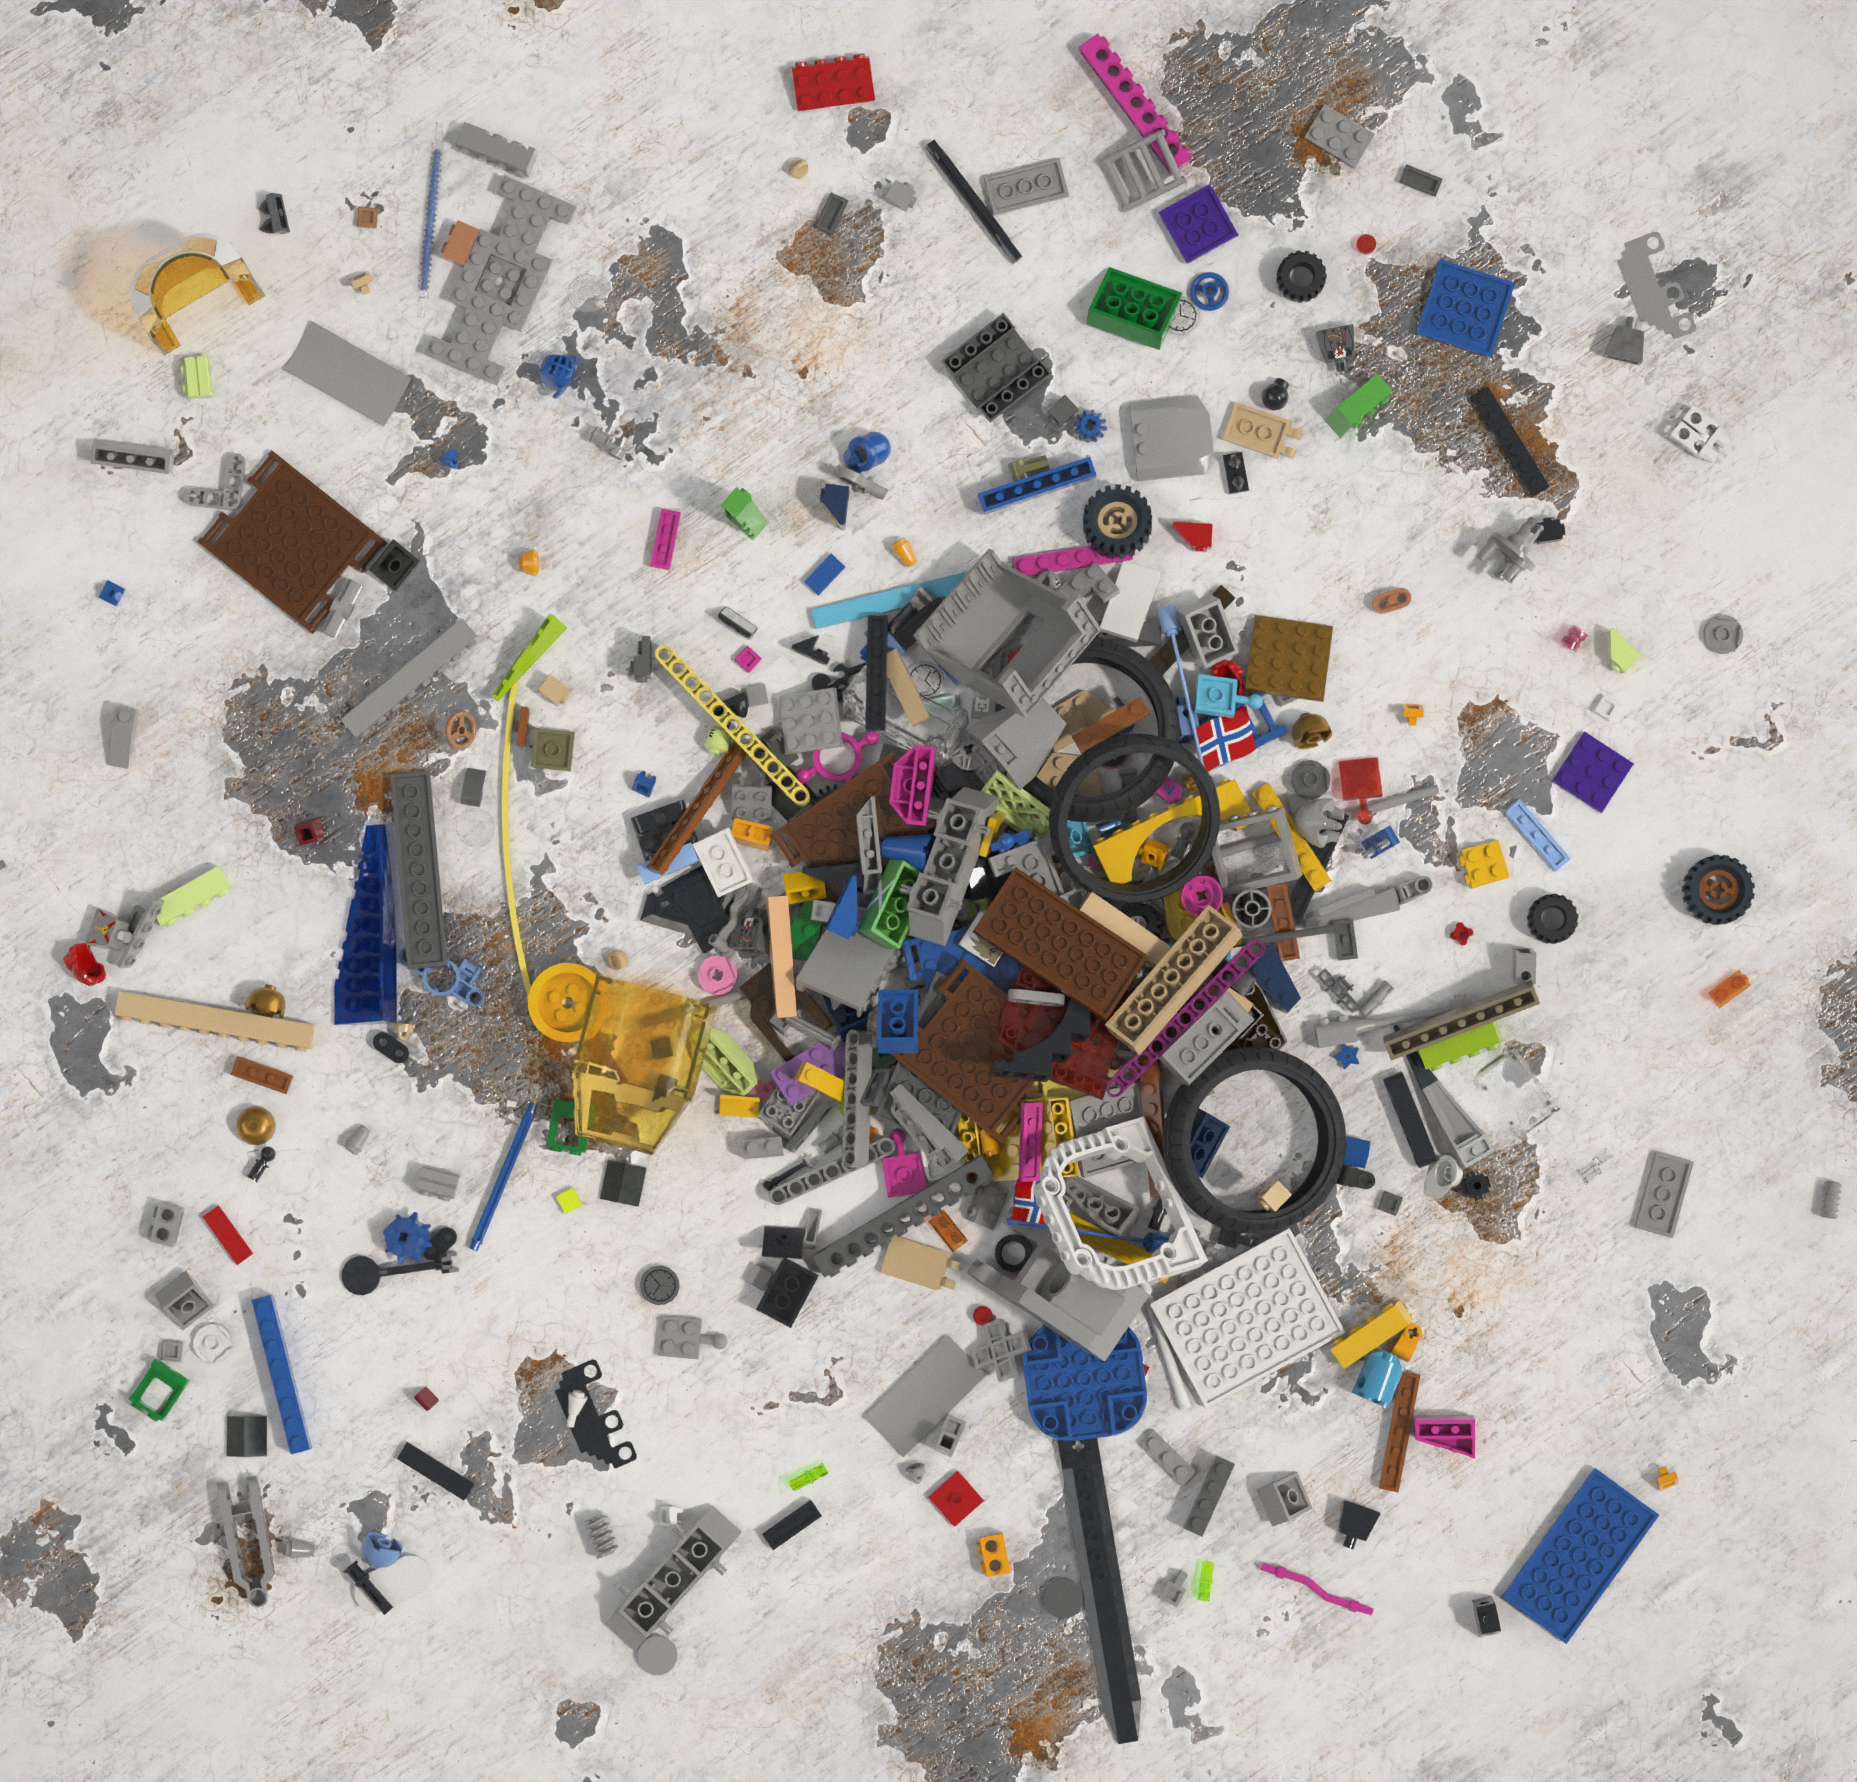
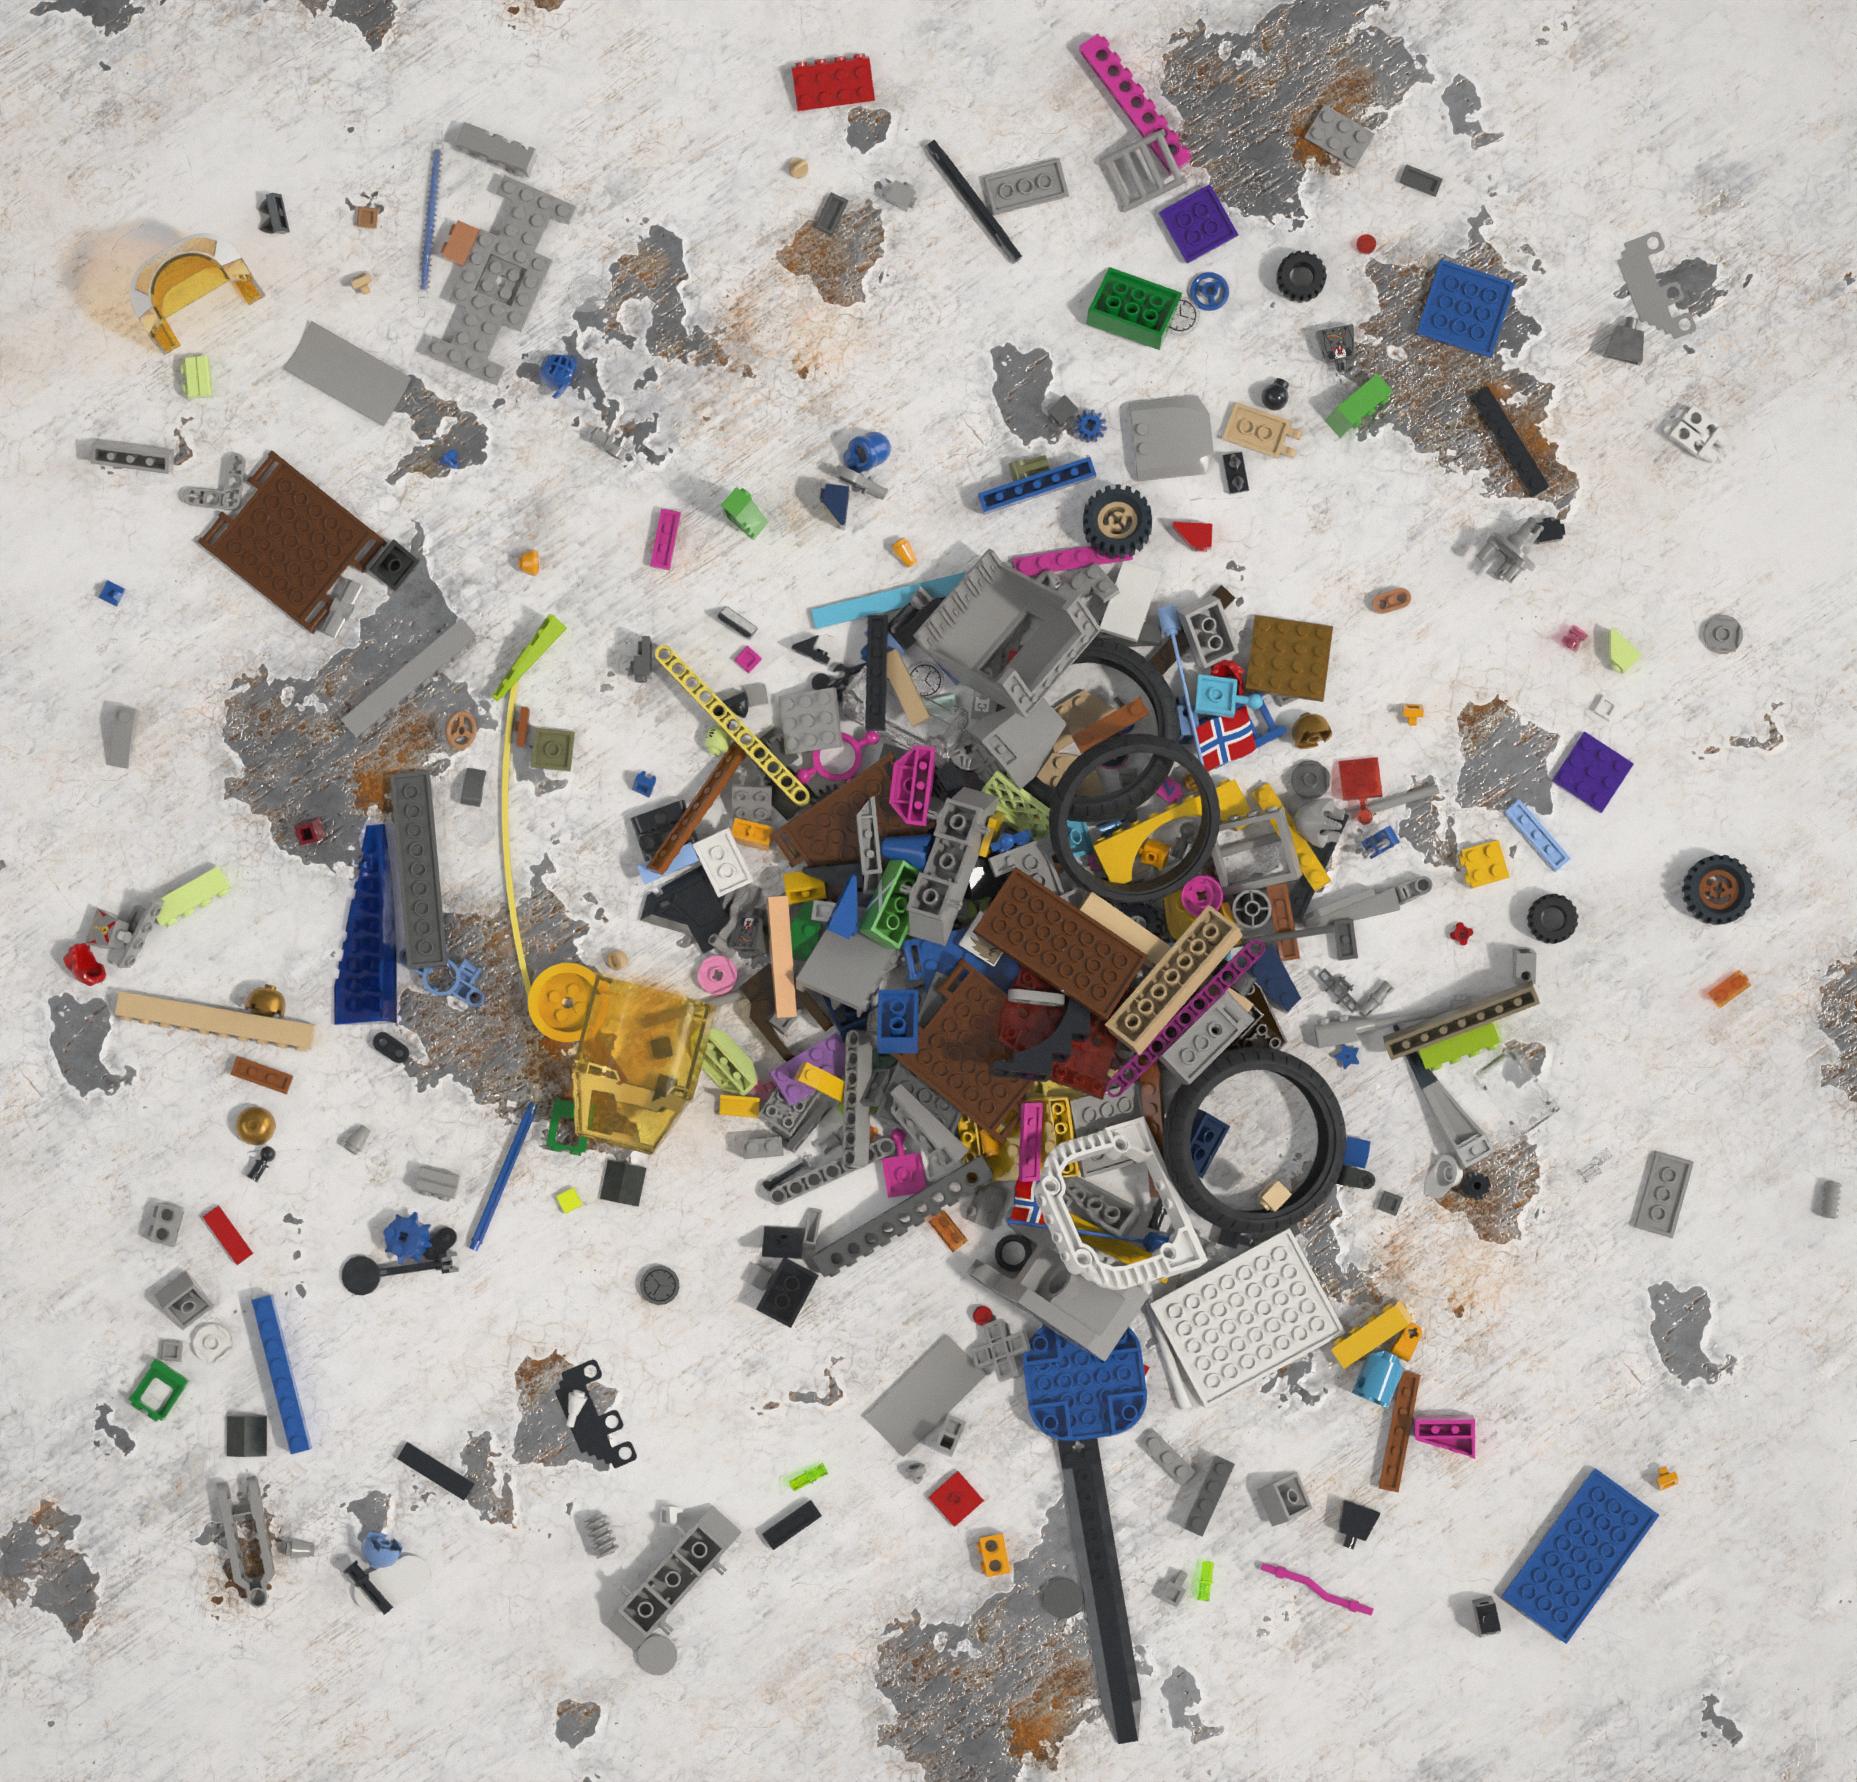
tan tile [394,1022,414,1041] -> none
dark red slope [414,1387,439,1411] -> none
tan brick [538,674,570,706] -> none
light grey plate [658,1316,728,1360] -> none
light grey axle [785,1015,841,1050] -> none
blue tile [804,554,846,596] -> none
tan tile [880,1236,962,1290] -> none
dark grey slope [941,313,1052,423] -> none
black beam [1383,1071,1438,1169] -> none

